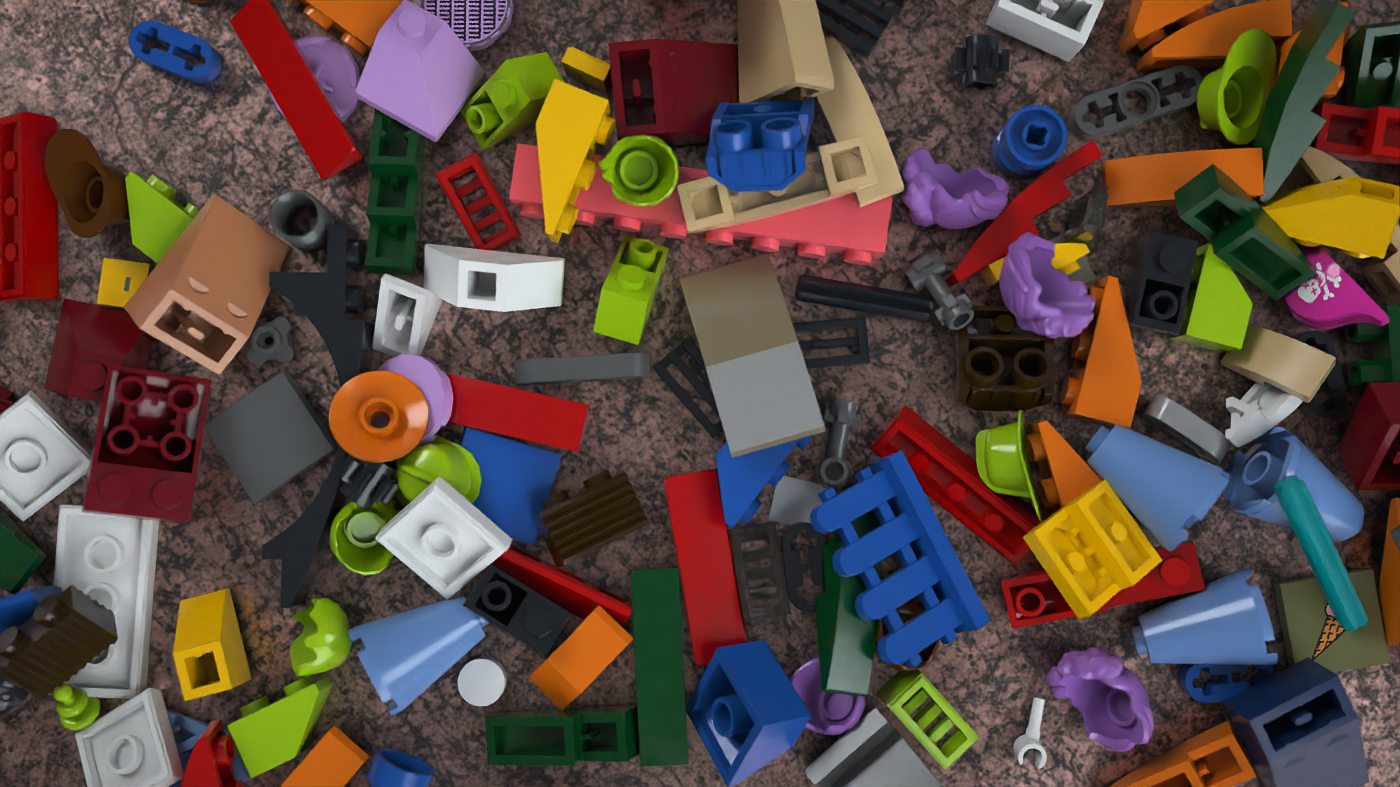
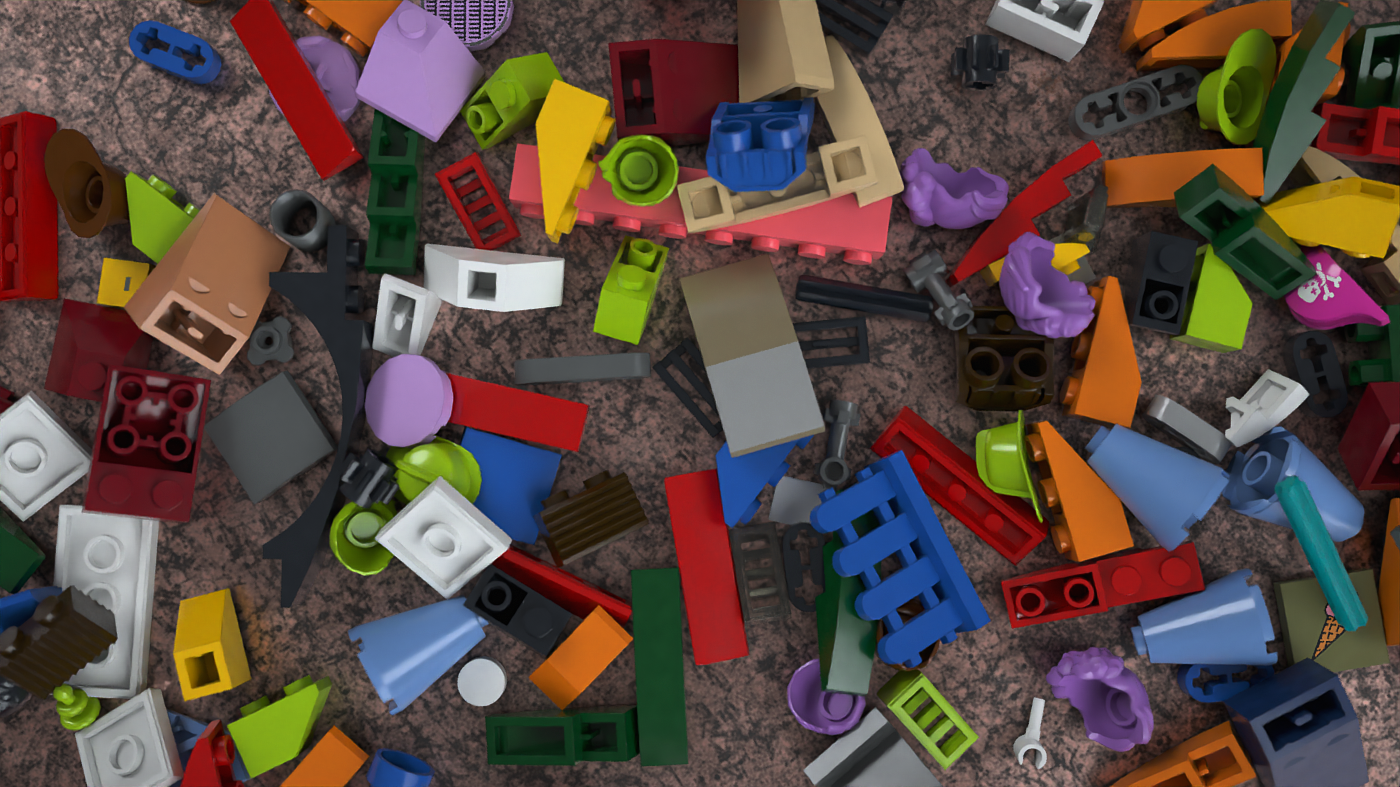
lime hair [290,597,352,677] -> none
orange dish [329,370,429,463] -> none
yellow tile [561,46,612,94] -> none
blue slope [686,640,811,787] -> none
blue wheel [991,105,1067,180] -> none
yellow slope [1023,480,1162,619] -> none
tan slope [1221,324,1336,404] -> none

